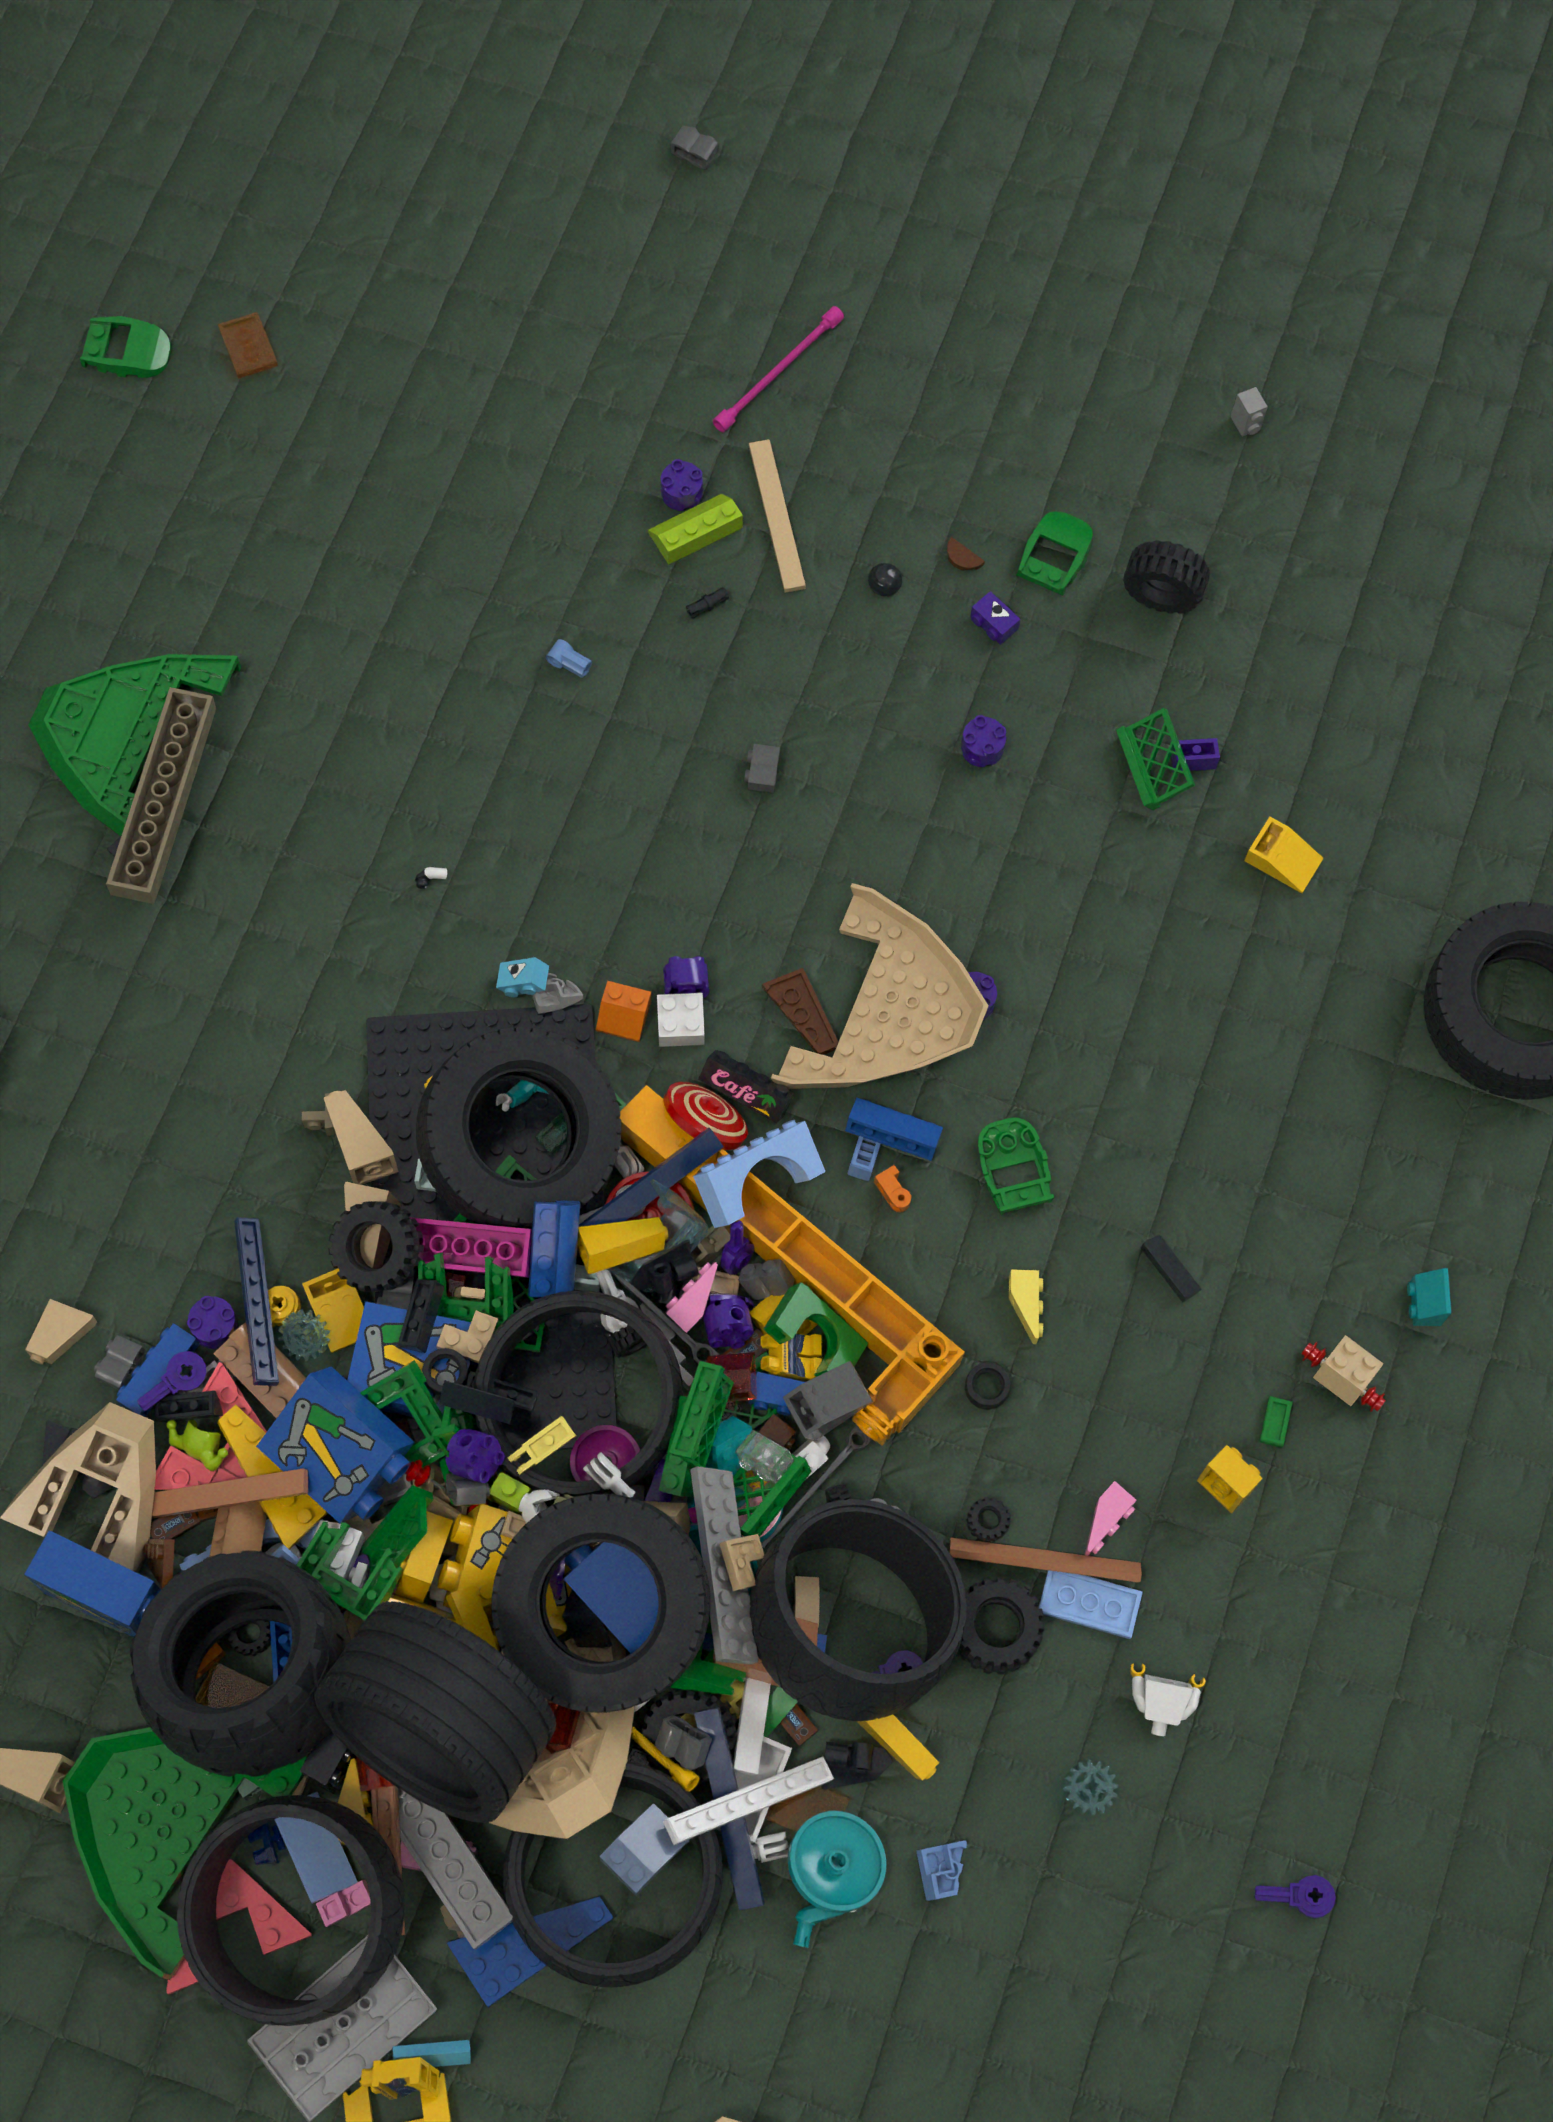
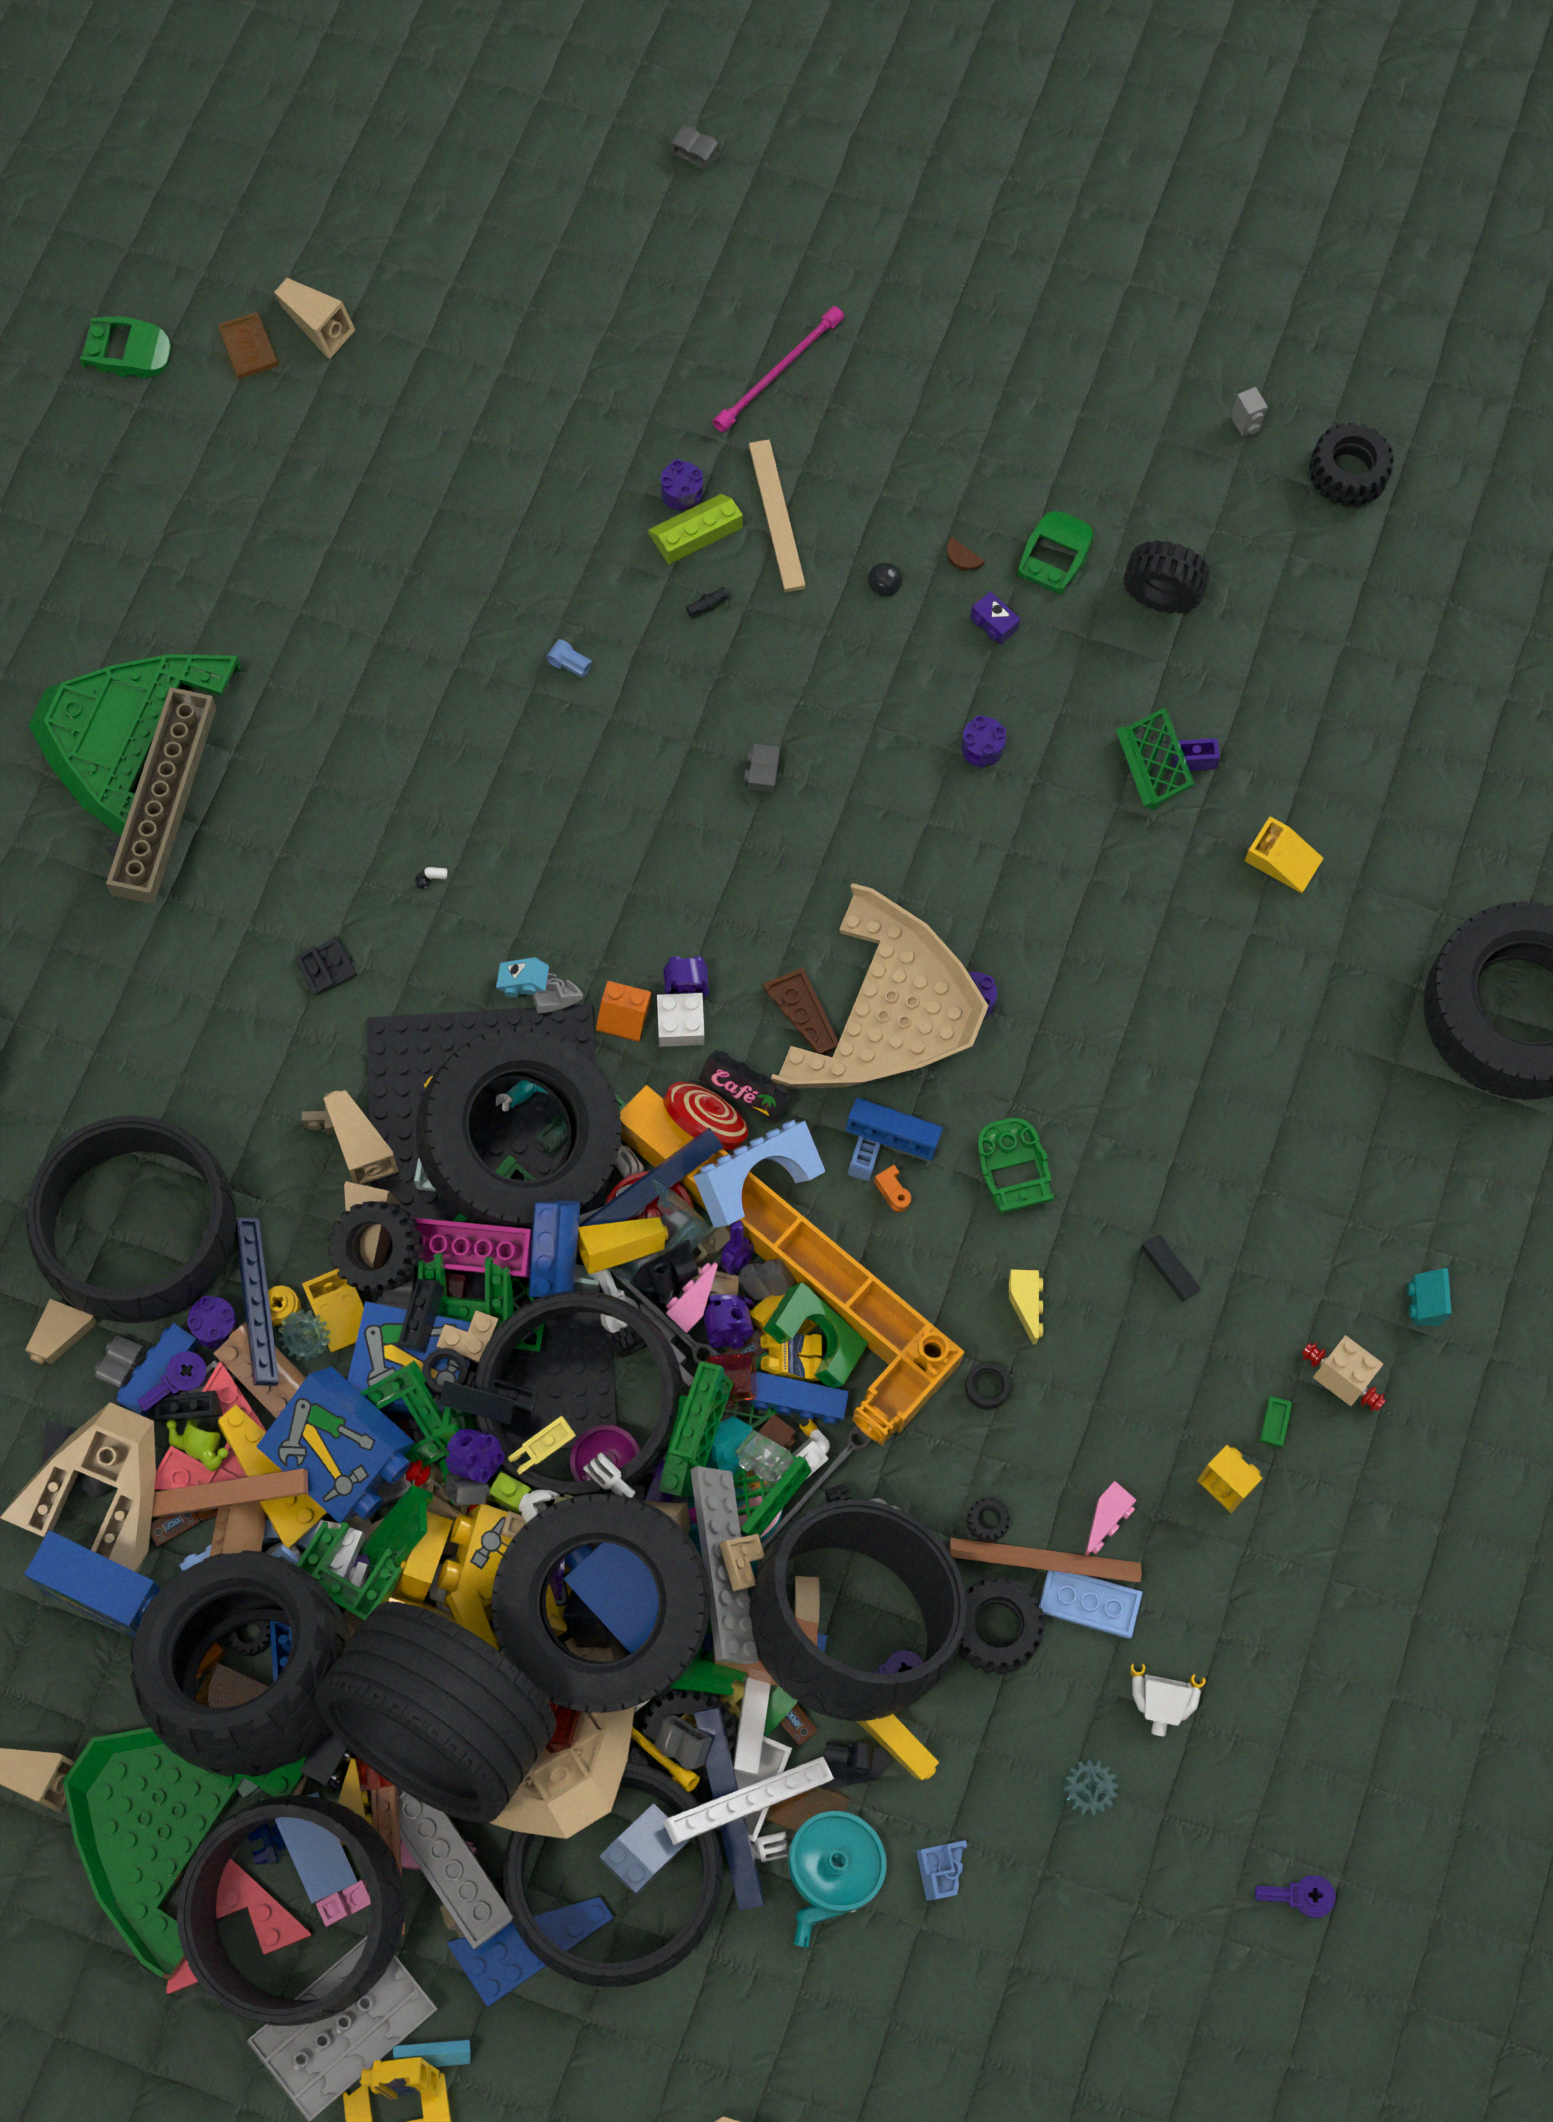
reddish brown wing [143,1539,175,1589] -> none
tan tile [454,1287,485,1299] -> none
dark grey slope [783,1361,873,1440] -> none
none -> black tyre [26,1115,236,1323]
none -> tan slope [274,278,355,359]
none -> black slope [295,936,358,995]
none -> black tyre [1309,423,1394,507]

